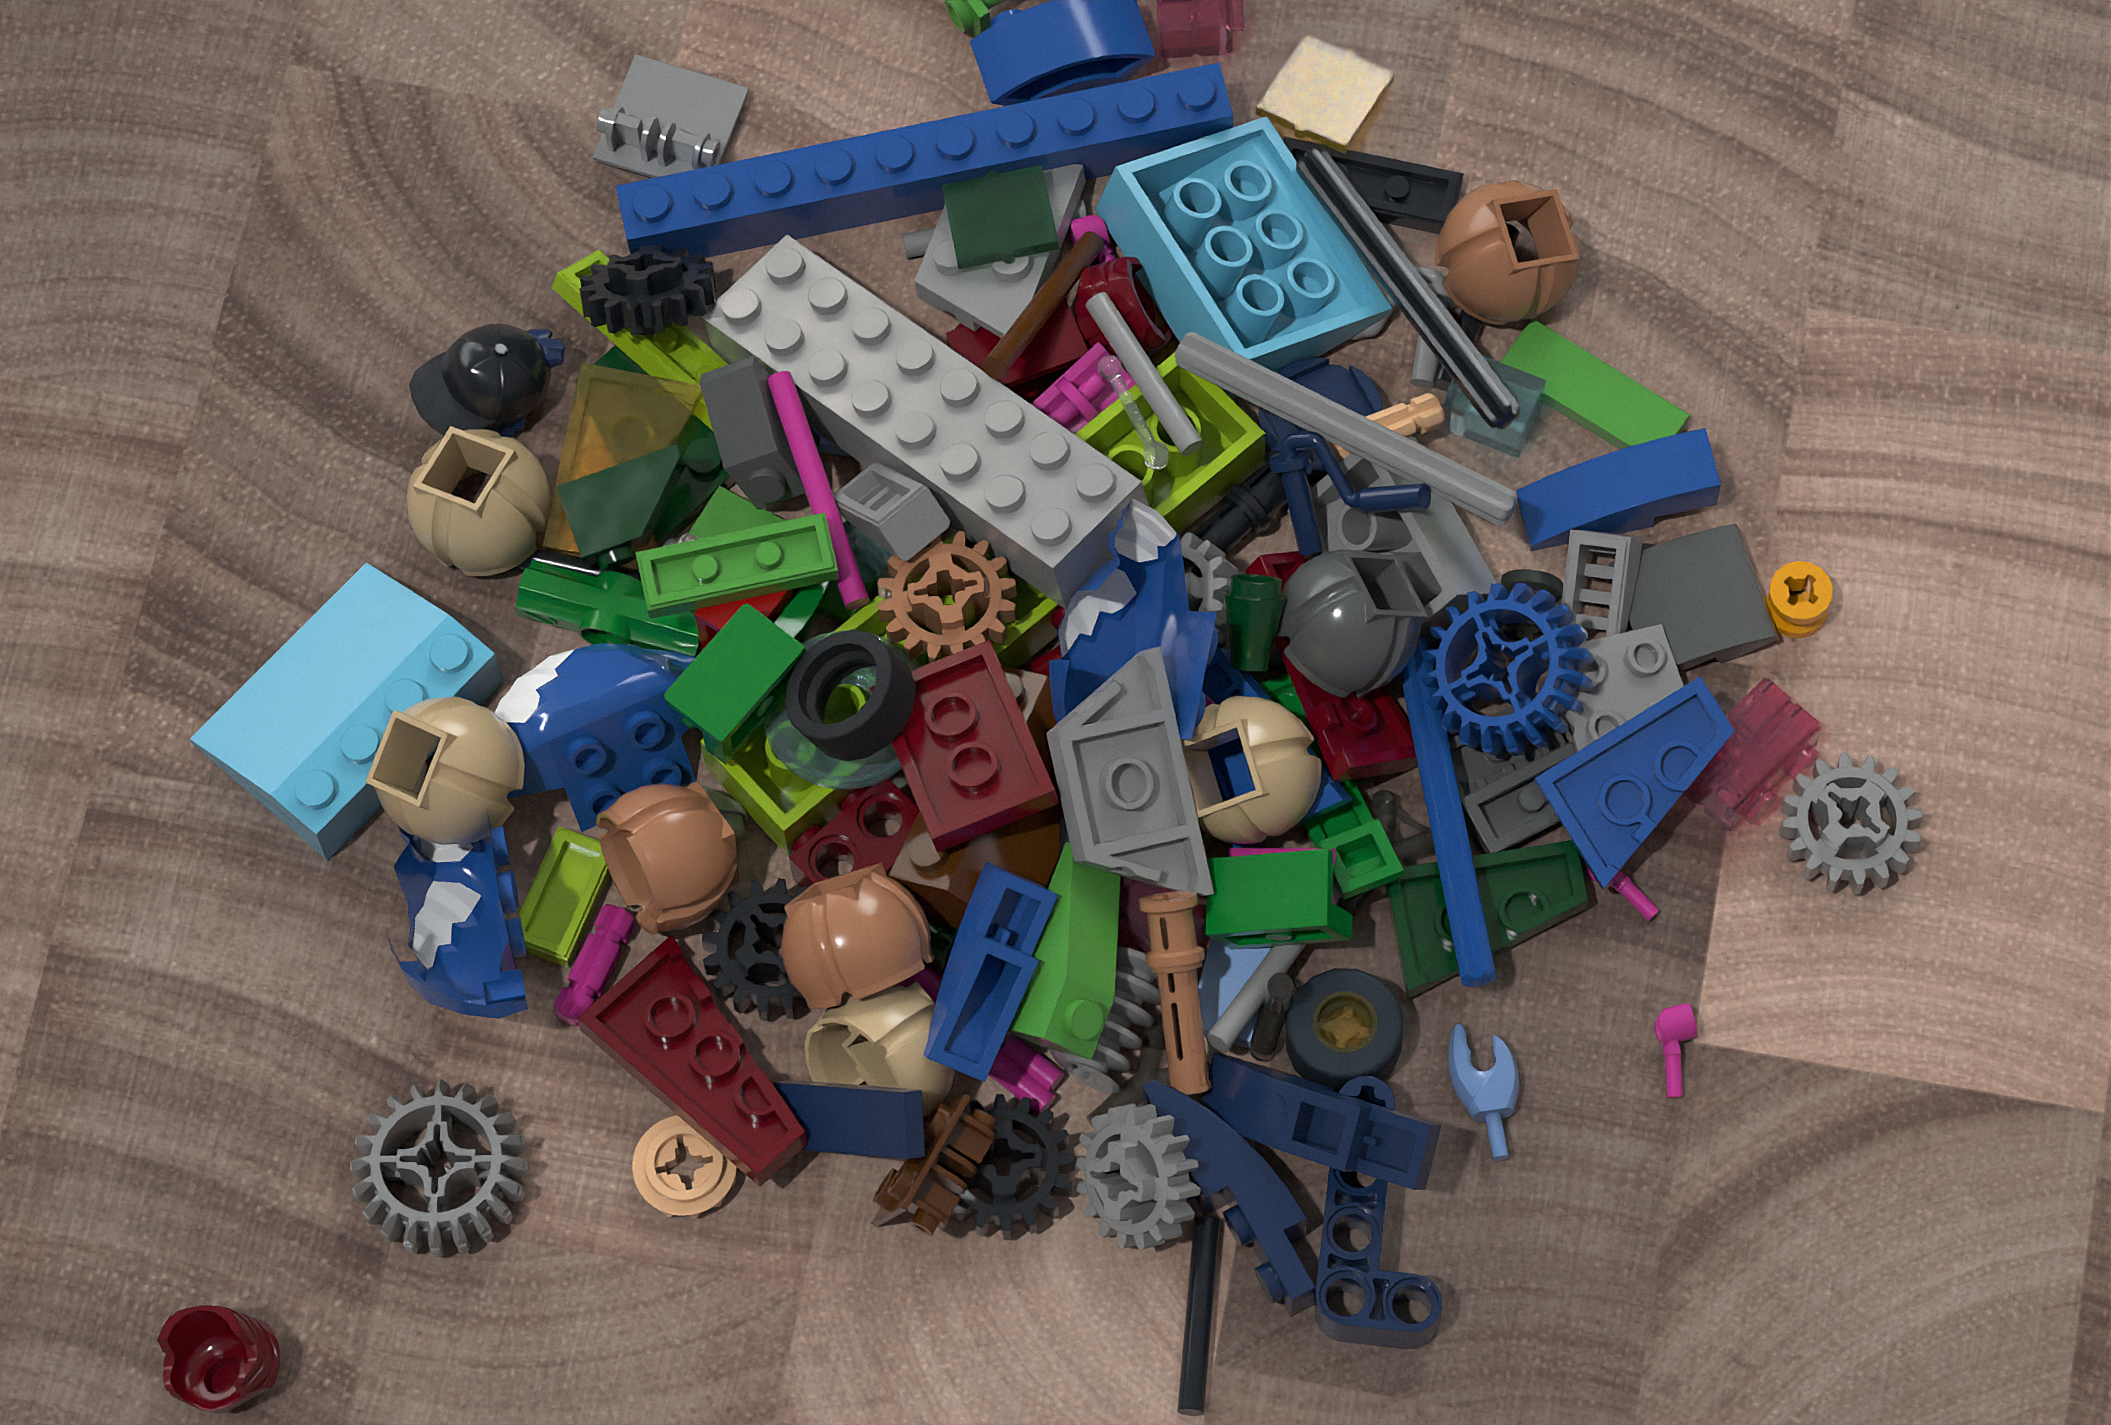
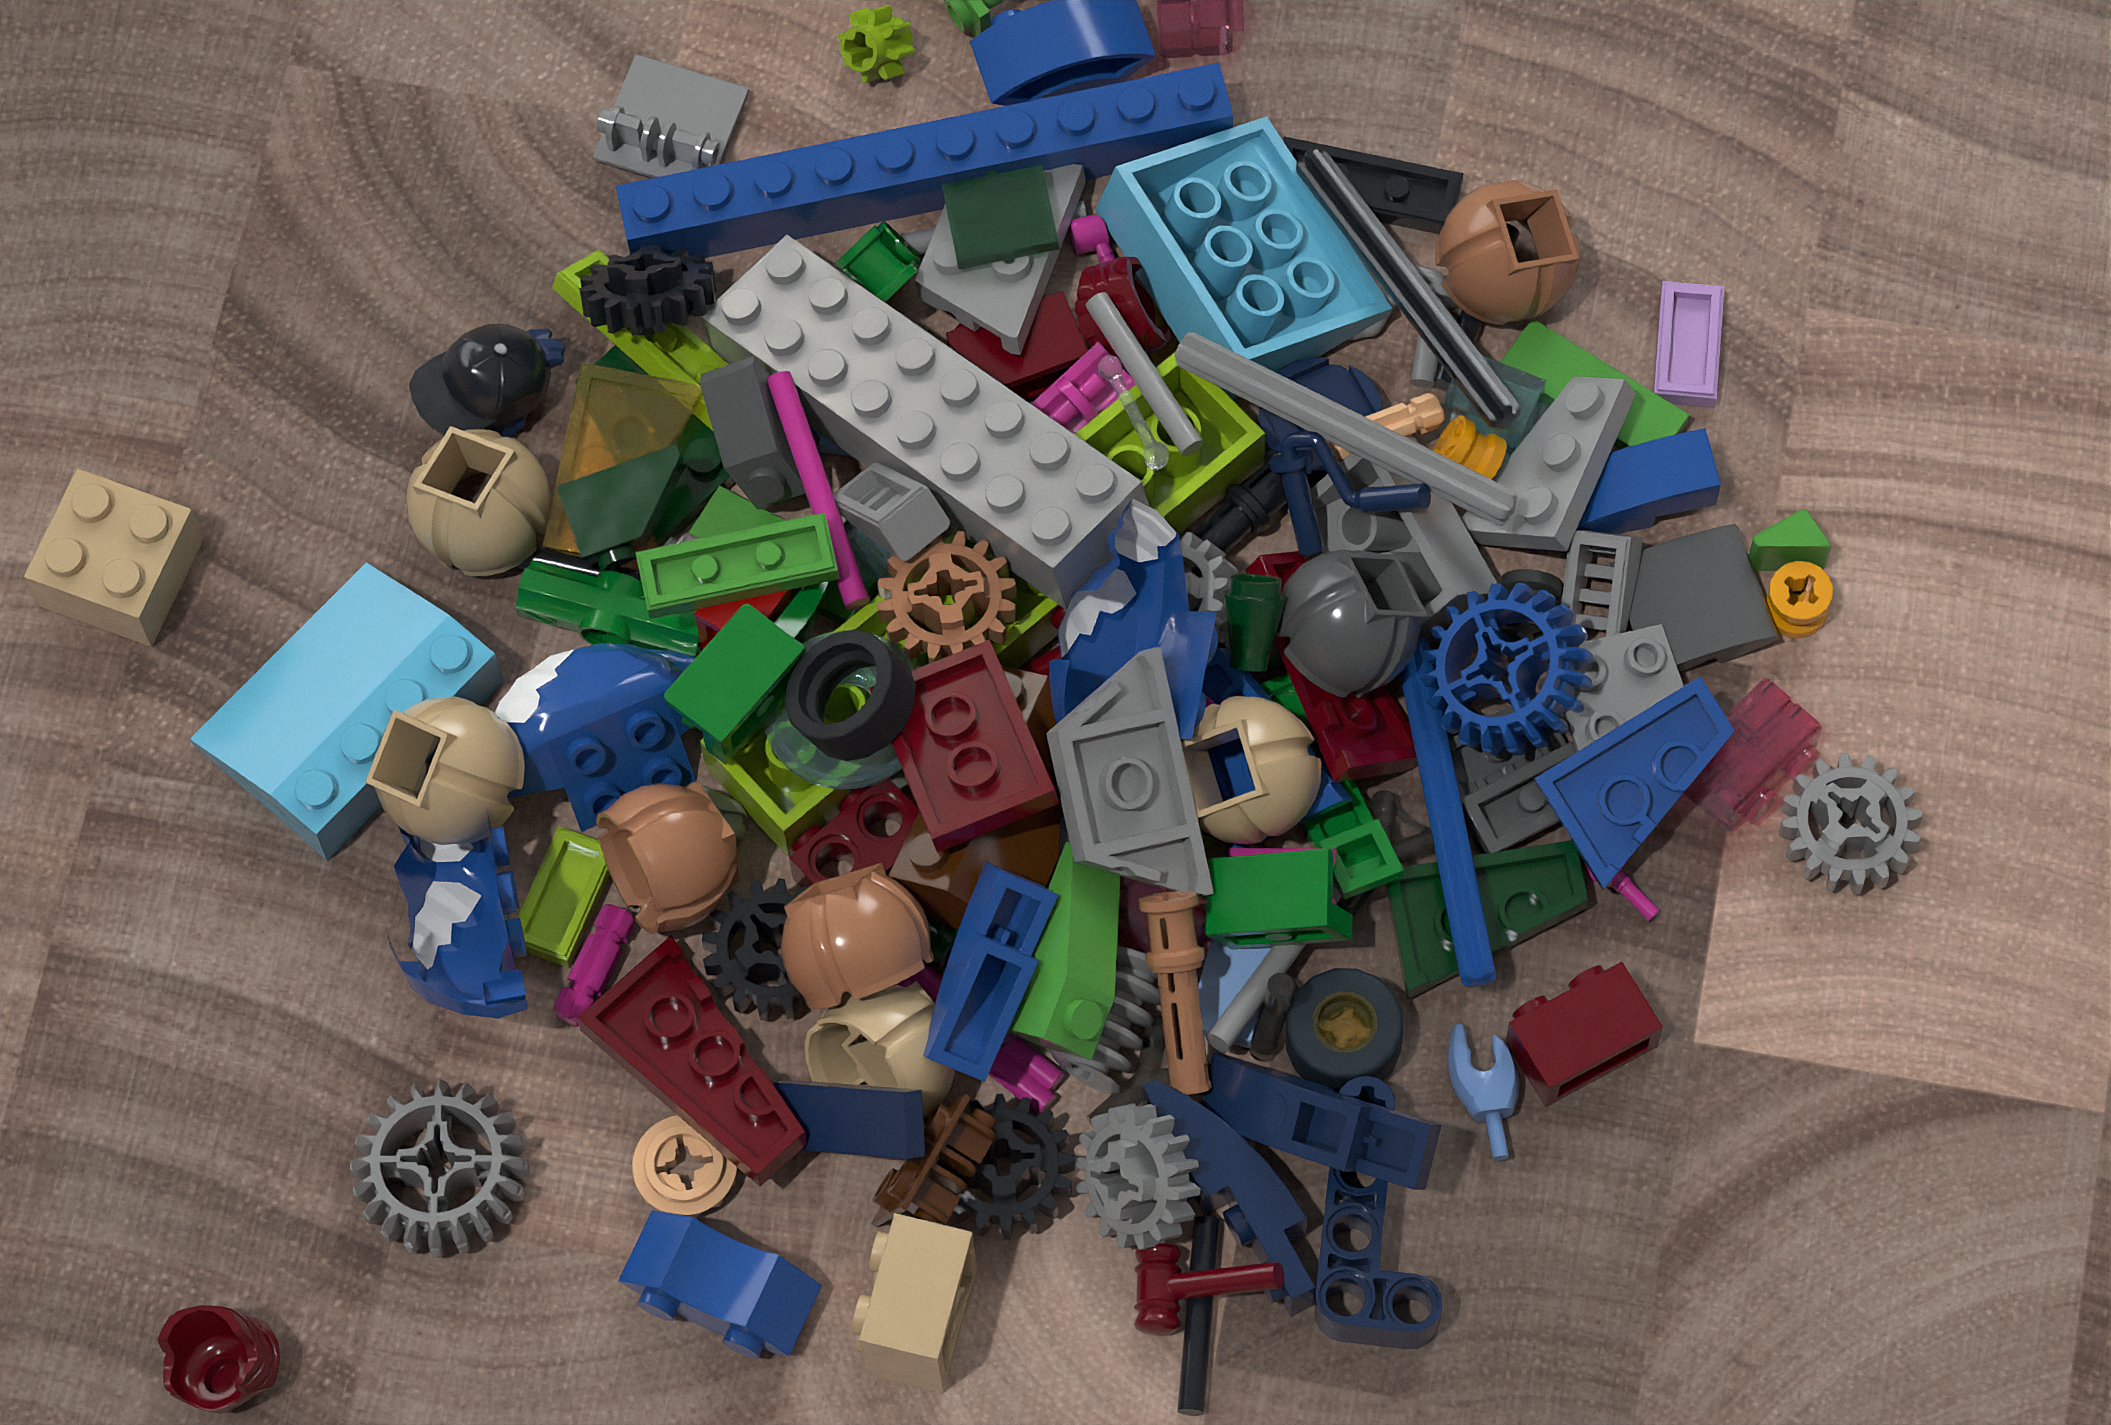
reddish brown bar [983,231,1103,379] -> none
clear yellow piece [1255,34,1394,153] -> none
dark pink hand [1654,1003,1698,1099] -> none
none -> tan brick [24,468,204,647]
none -> blue brick [618,1210,822,1359]
none -> green piece [834,221,922,302]
none -> lime gear [838,5,916,83]
none -> tan brick [851,1213,977,1393]
none -> dark red piece [1134,1243,1284,1336]
none -> light orange wheel [1433,415,1507,480]
none -> light grey wing [1461,376,1636,551]
none -> dark red piece [1505,962,1663,1108]
none -> lavender tile [1653,281,1725,408]
none -> bright green slope [1749,509,1831,571]

